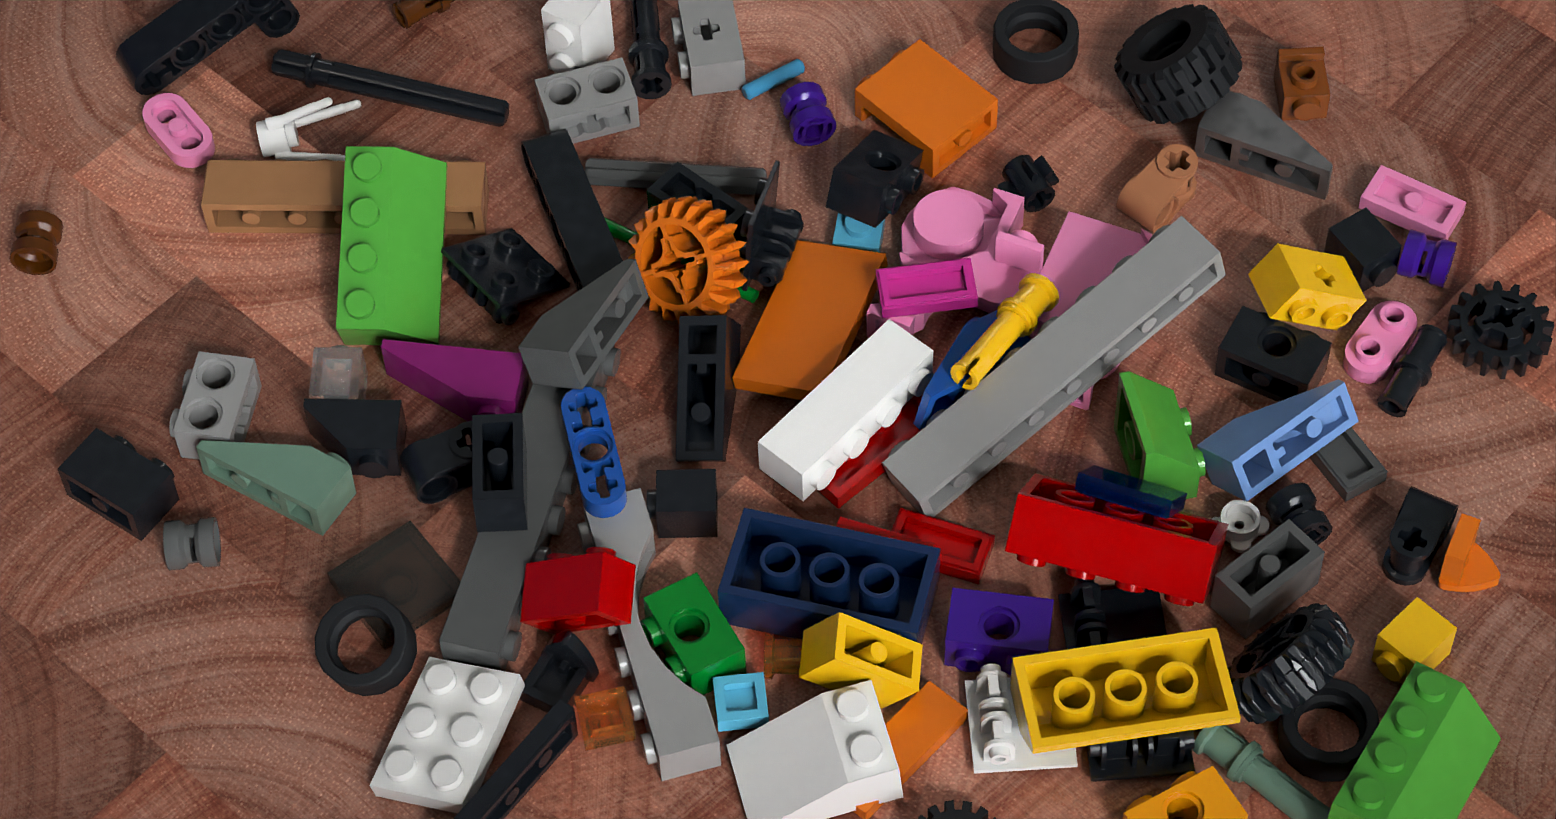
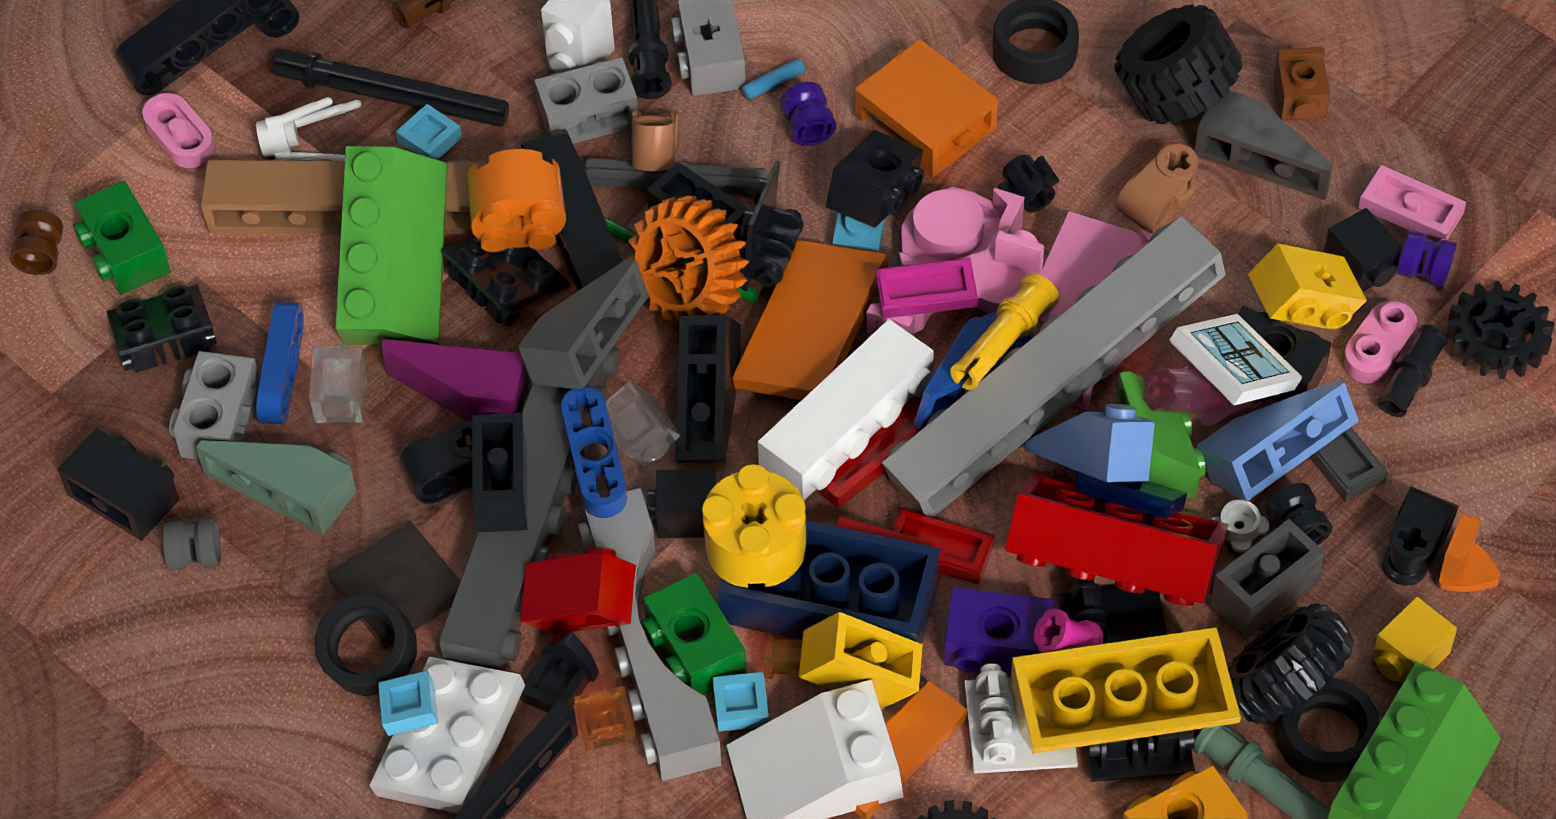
black slope [303,398,407,478] -> none
none -> green brick [73,180,171,295]
none -> black hinge [106,284,217,373]
none -> blue beam [256,301,304,424]
none -> medium azure plate [378,670,438,736]
none -> medium azure plate [396,104,462,160]
none -> orange brick [466,149,566,252]
none -> clear brick [605,380,681,467]
none -> nougat piece [631,110,679,171]
none -> yellow brick [702,464,806,588]
none -> medium blue slope [1024,404,1155,482]
none -> dark pink bush [1034,608,1103,653]
none -> clear pink piece [1143,363,1266,426]
none -> tile [1169,314,1302,405]

